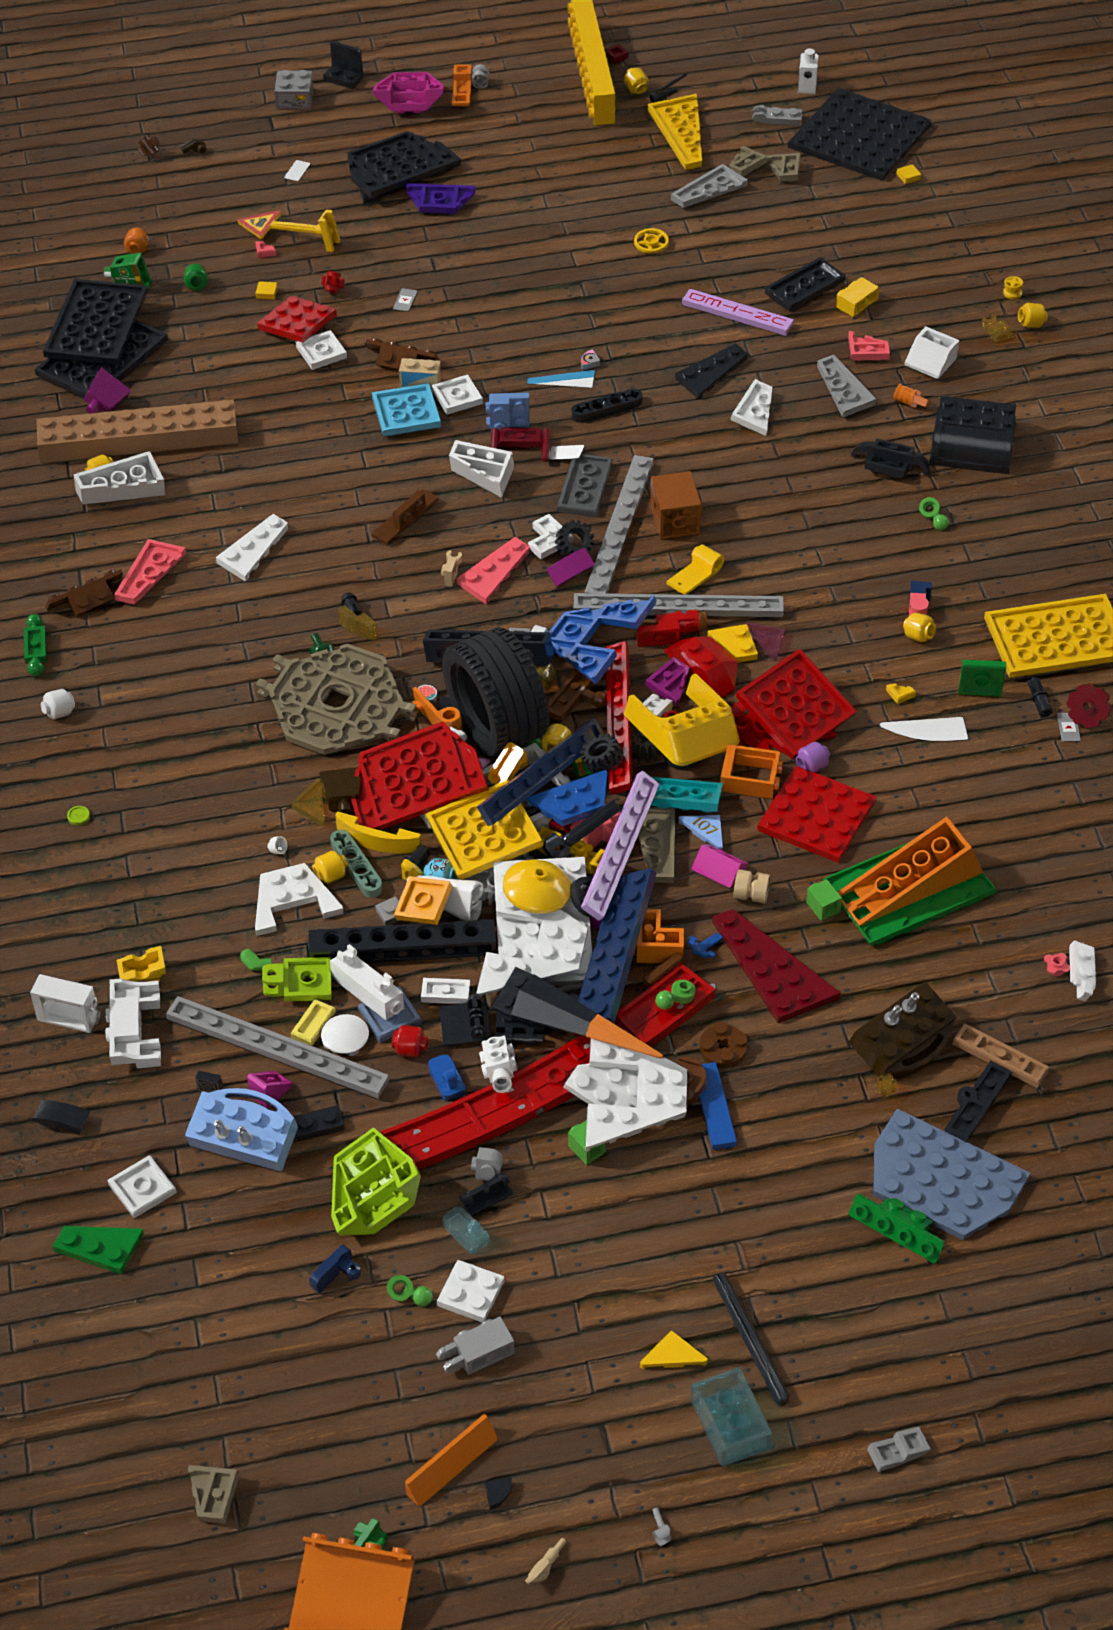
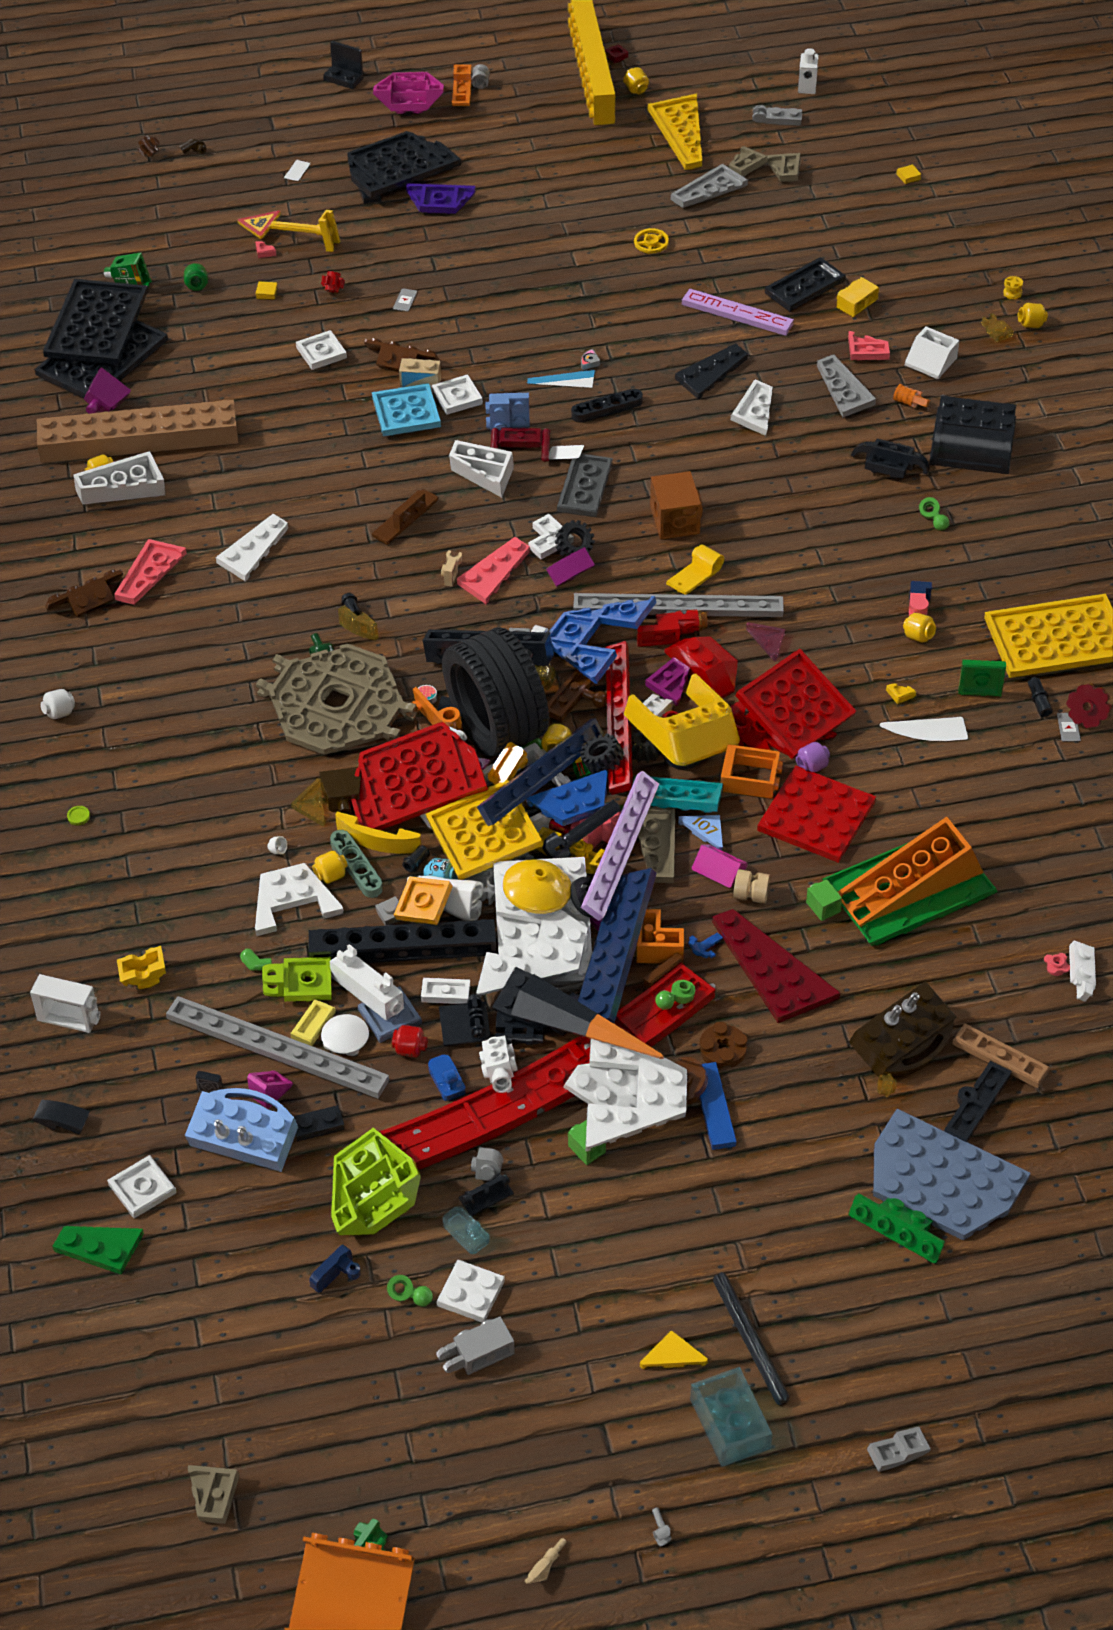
green plate [24,614,47,676] -> none
white bracket [105,979,161,1068] -> none
orange head [124,228,150,254] -> none
red plate [257,296,337,343] -> none
light grey brick [274,70,314,109] -> none
yellow tile [401,859,424,880] -> none
orange slope [405,1414,497,1506] -> none
black tile [485,1477,512,1510] -> none
light grey plate [584,455,653,594] -> none
black plant [649,73,687,103] -> none
yellow wing [707,624,758,663] -> none
black plate [788,88,932,181] -> none

